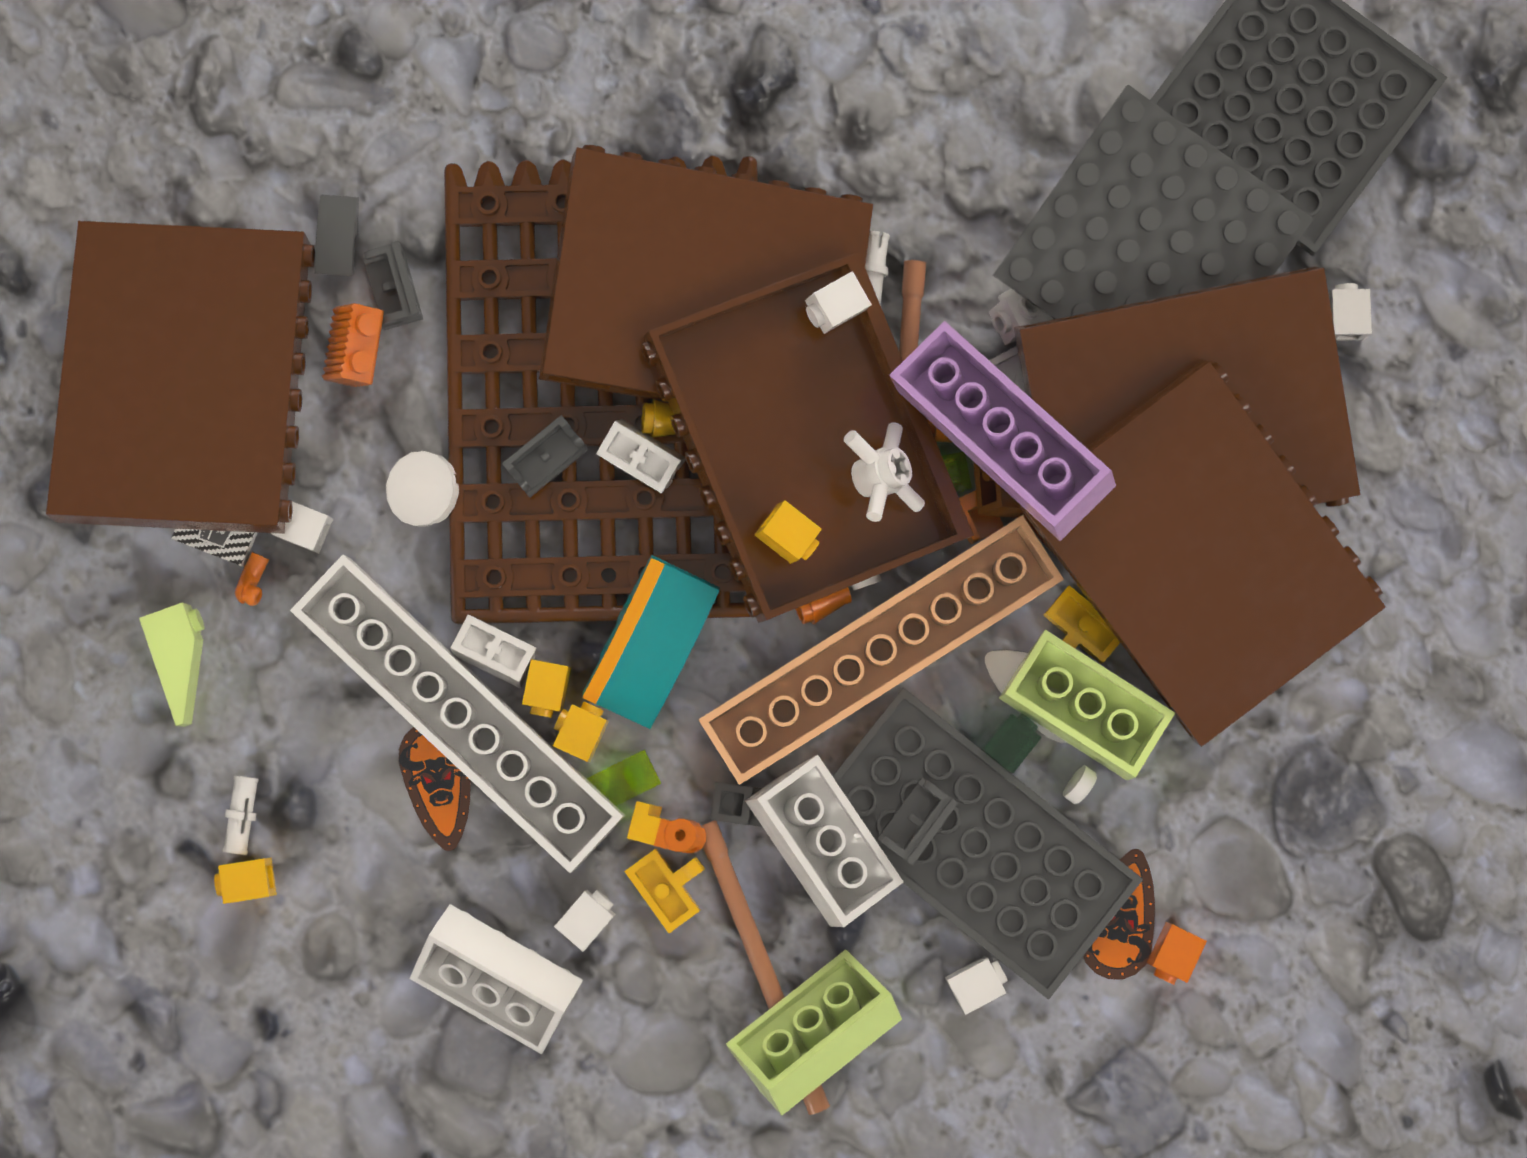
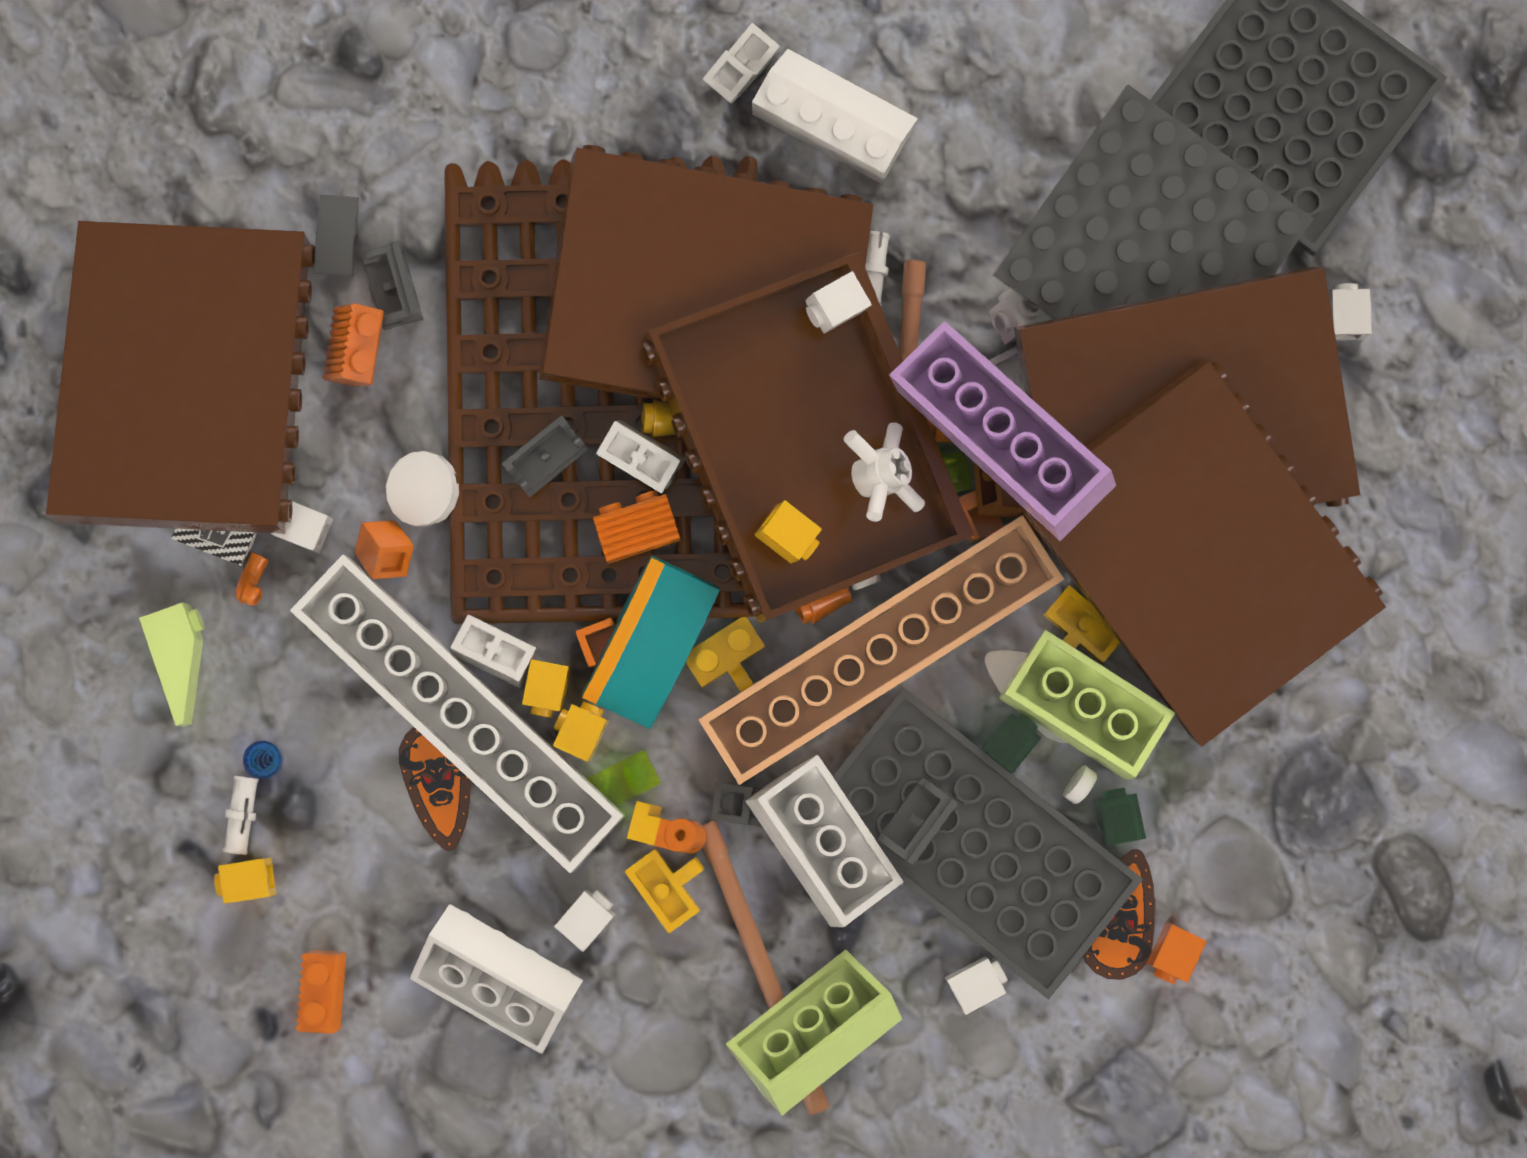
none -> clear blue tile [243,741,284,779]
none -> orange brick [295,950,347,1034]
none -> orange panel [355,521,414,579]
none -> orange panel [575,618,616,669]
none -> orange brick [593,490,681,564]
none -> yellow plate [686,617,766,692]
none -> white slope [703,23,782,104]
none -> white slope [752,49,918,184]
none -> clear green brick [1094,787,1146,846]

